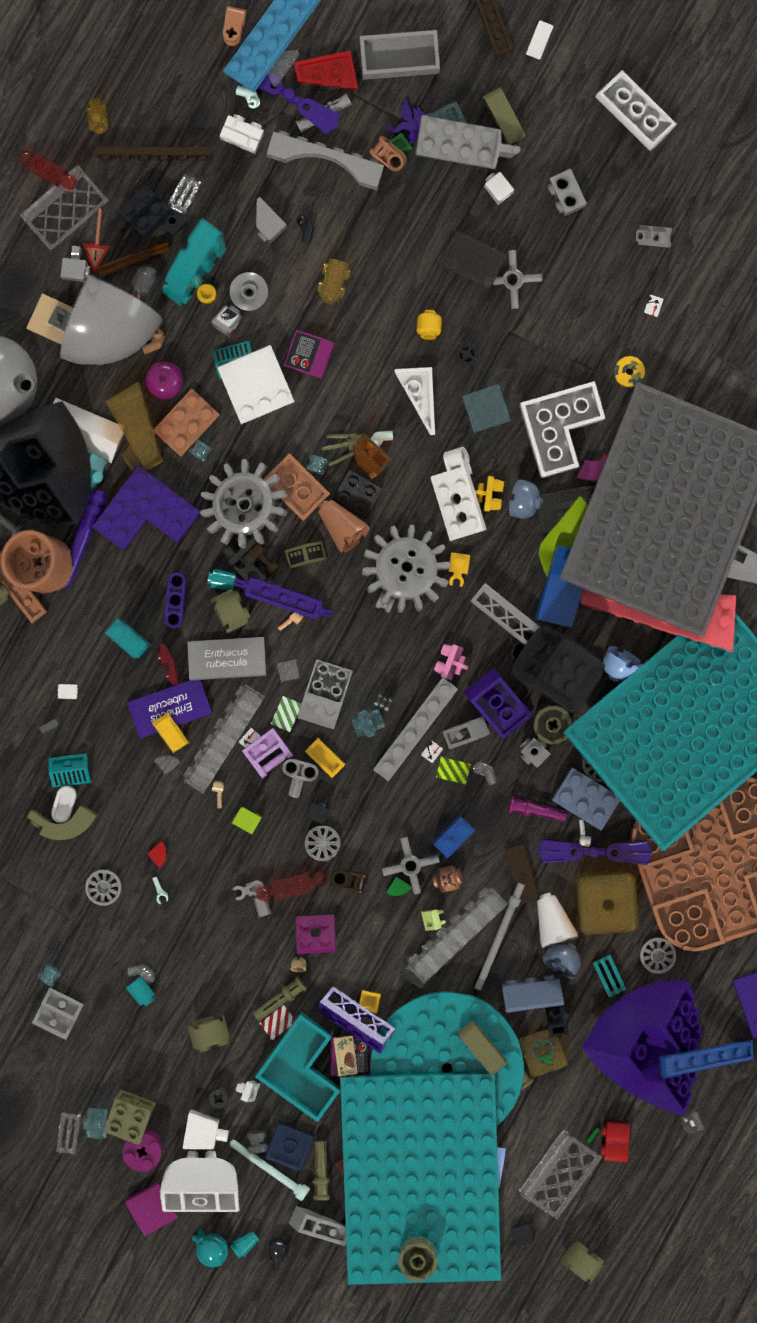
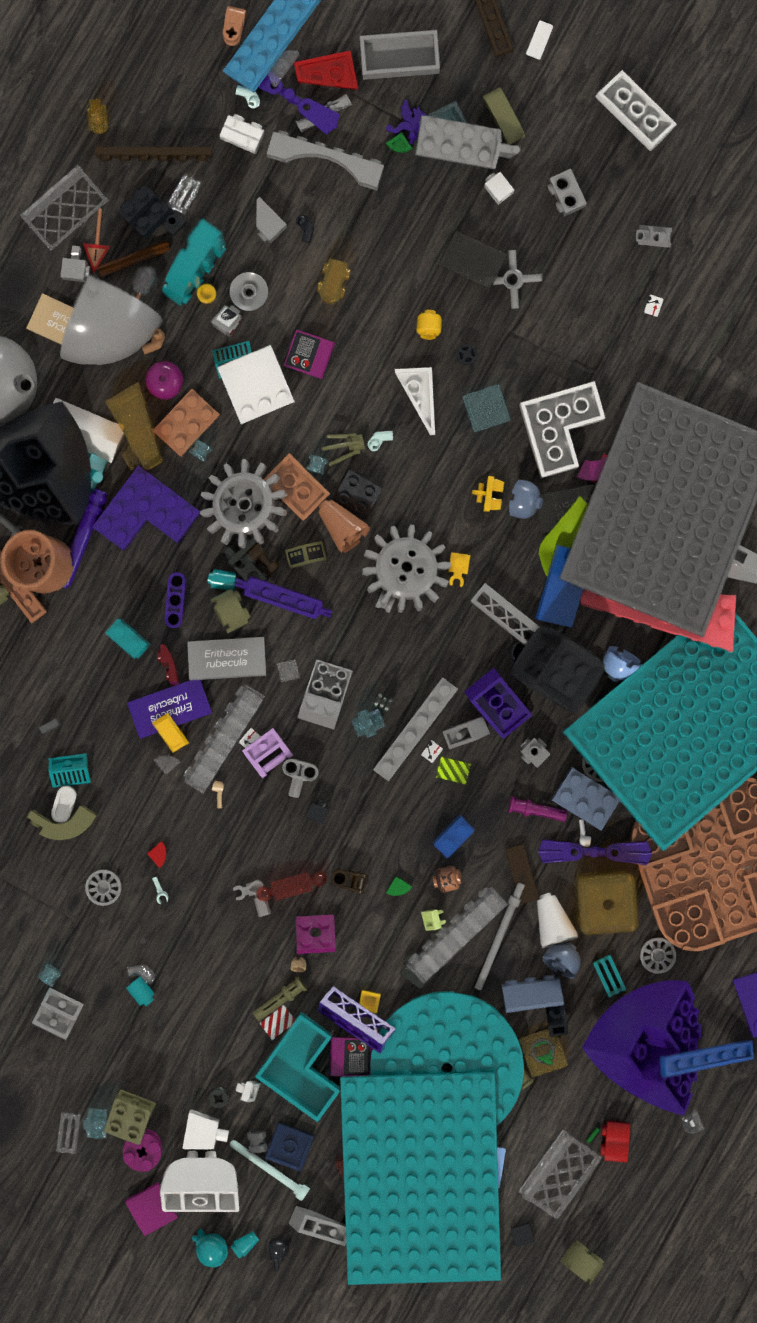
clear red plate [19,150,77,190] -> none
dark grey tile [48,306,72,332] -> none
white sticker [58,684,77,699] -> none
olive brick [187,1015,230,1052] -> none
lime panel [232,807,262,834] -> none
sticker [271,696,301,732] -> none
light nougat hand [278,612,304,631] -> none
yellow tile [305,738,346,778] -> none
light grey wheel [305,825,341,861] -> none
olive pin [312,1140,330,1200] -> none
tan tile [333,1035,358,1077] -> none
clear orange slope [352,433,392,479] -> none
nougat piece [369,136,407,171] -> none
light grey bar [382,837,439,894] -> none
olive brick [398,1236,437,1281] -> none
white hinge [431,447,487,541] -> none
bright pink hips [434,644,468,681] -> none
olive beam [458,1020,508,1075] -> none
clear arm [473,762,497,786] -> none
olive brick [533,705,572,744] -> none
yellow piece [614,356,645,387] -> none

